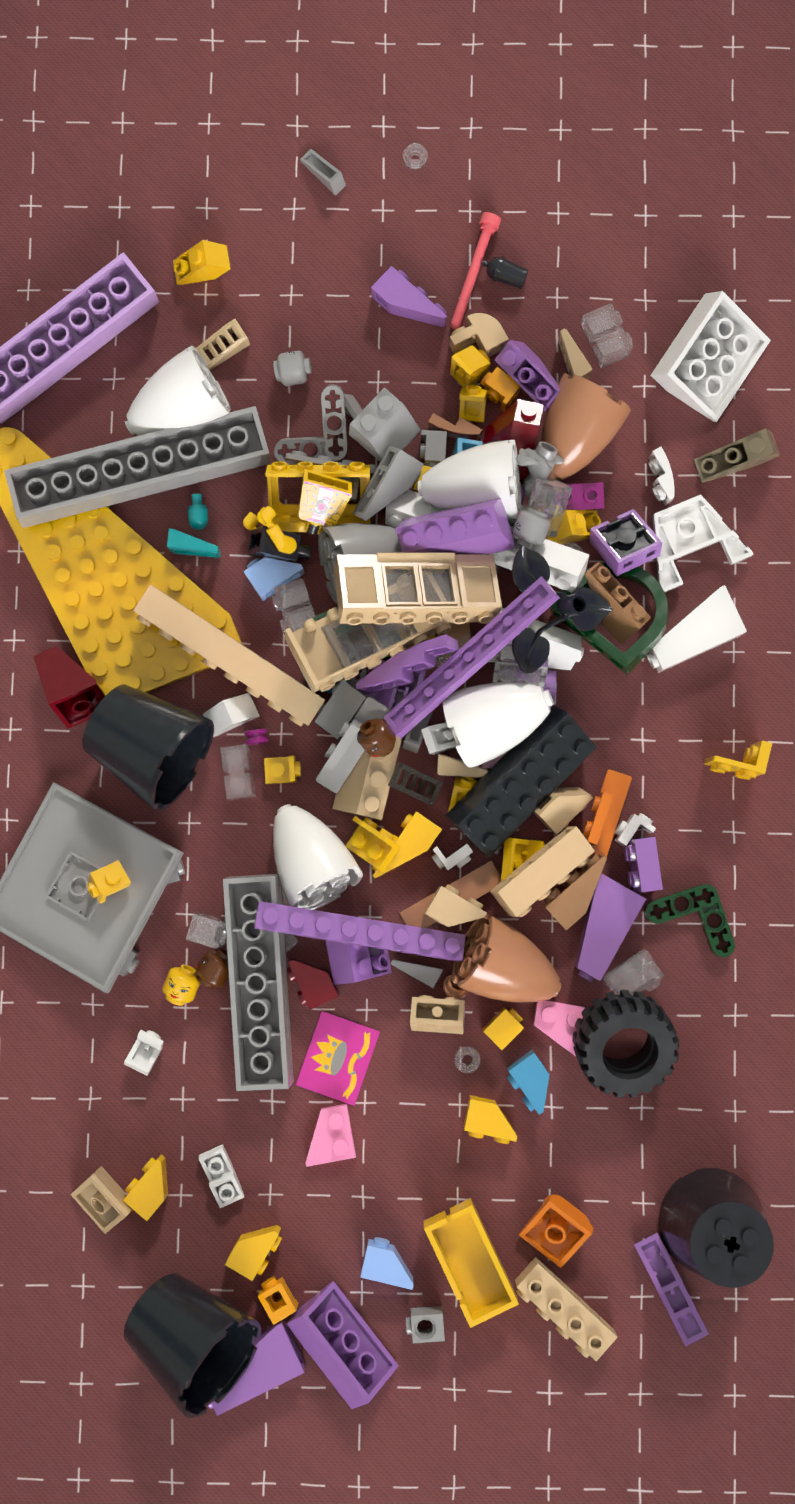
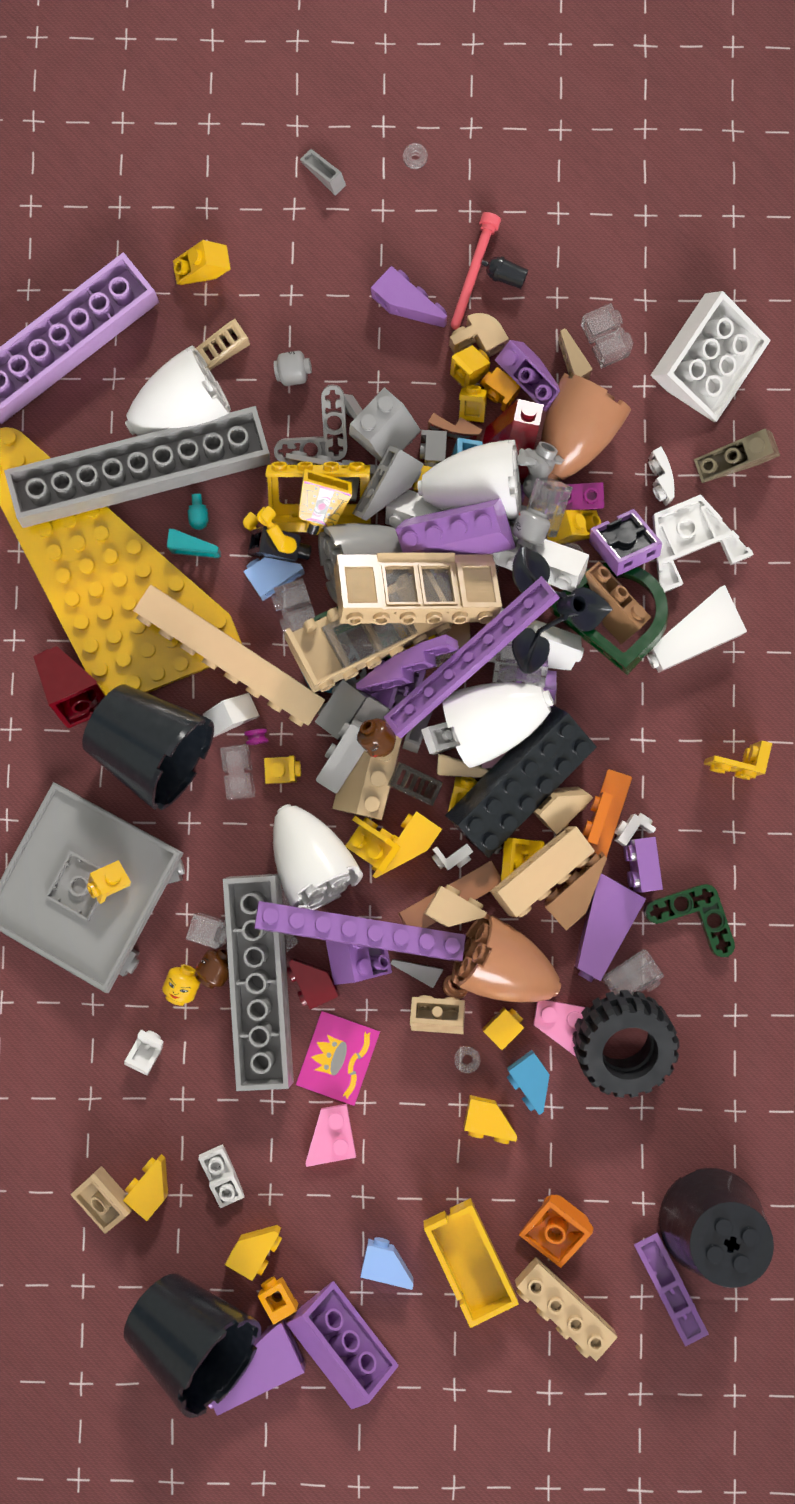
light grey brick [406,1306,445,1343] -> none

